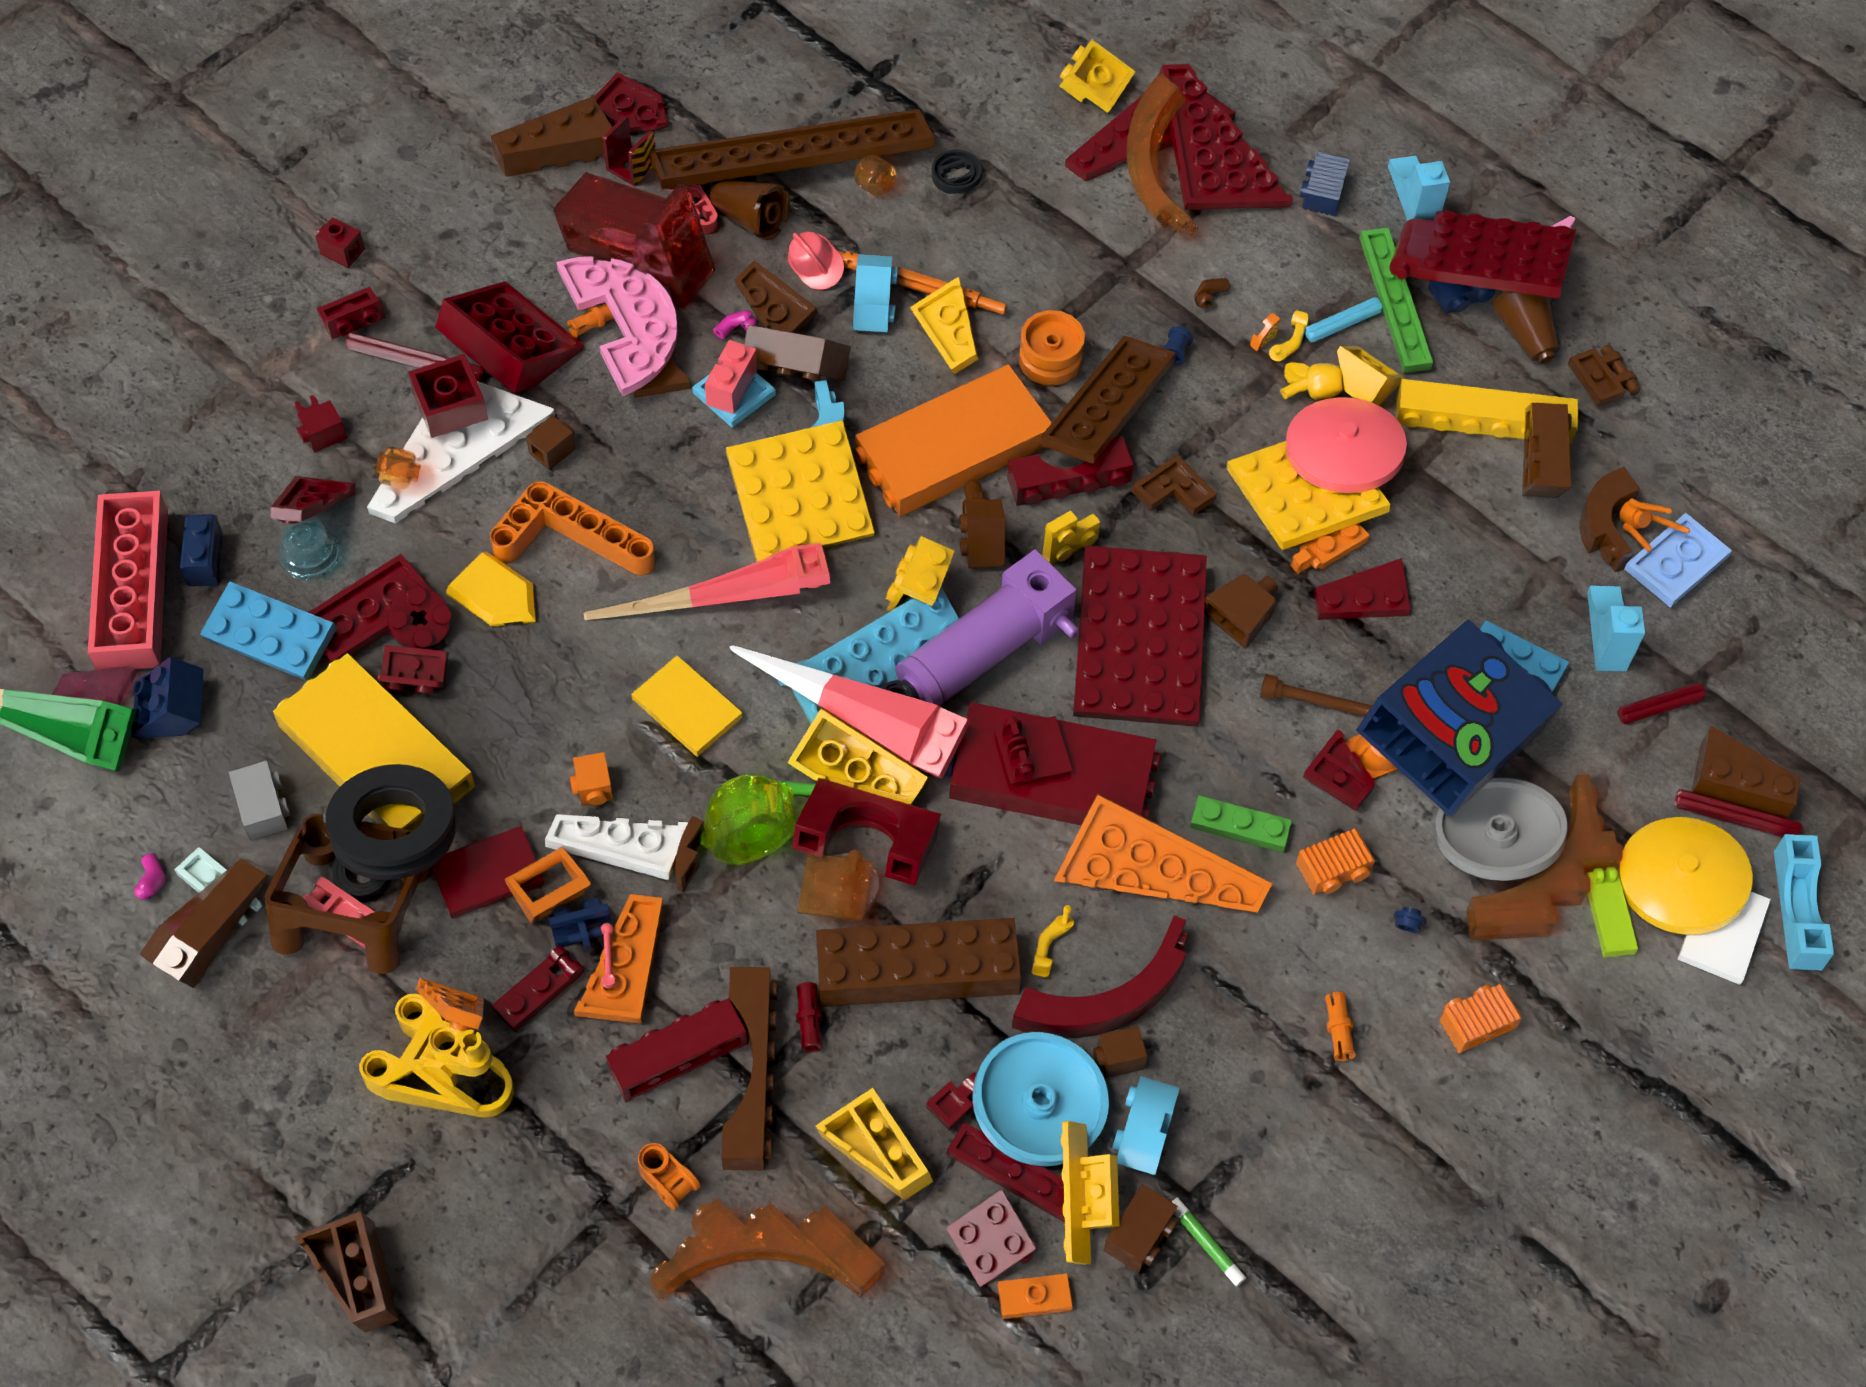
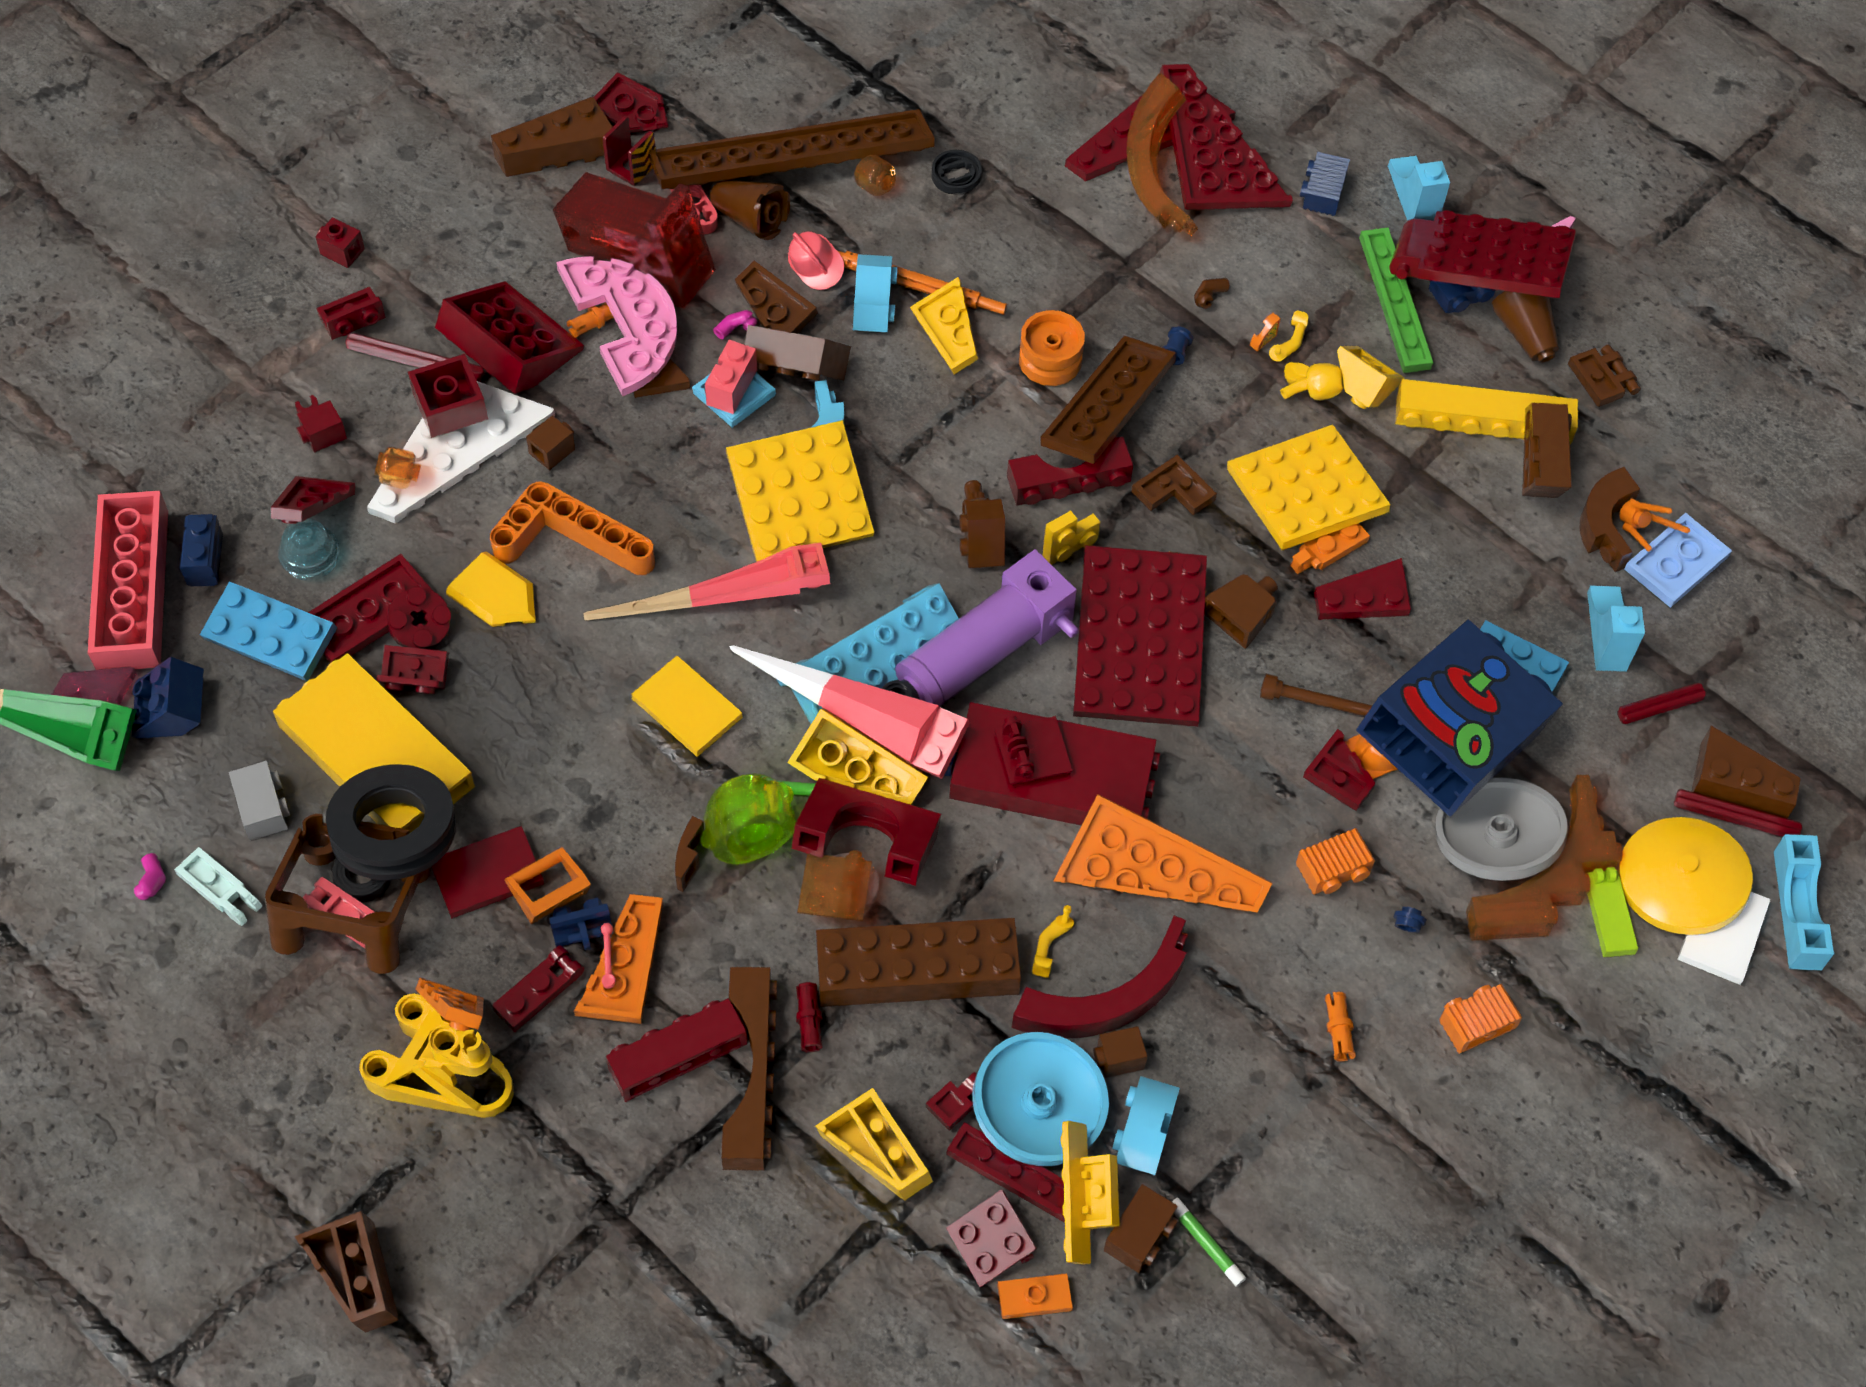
reddish brown wedge [140,859,269,988] -> none
white wing [545,814,688,880] -> none
orange brick [569,752,613,806] -> none
orange piece [638,1143,701,1211] -> none
clear orange arch [649,1198,885,1301] -> none
orange brick [853,364,1051,517] -> none
yellow bracket [885,536,955,611] -> none
yellow plate [1059,39,1136,113] -> none
bright green plate [1190,795,1292,853] -> none
coral dish [1286,397,1407,493] -> none
medium azure axle [1305,297,1383,342] -> none

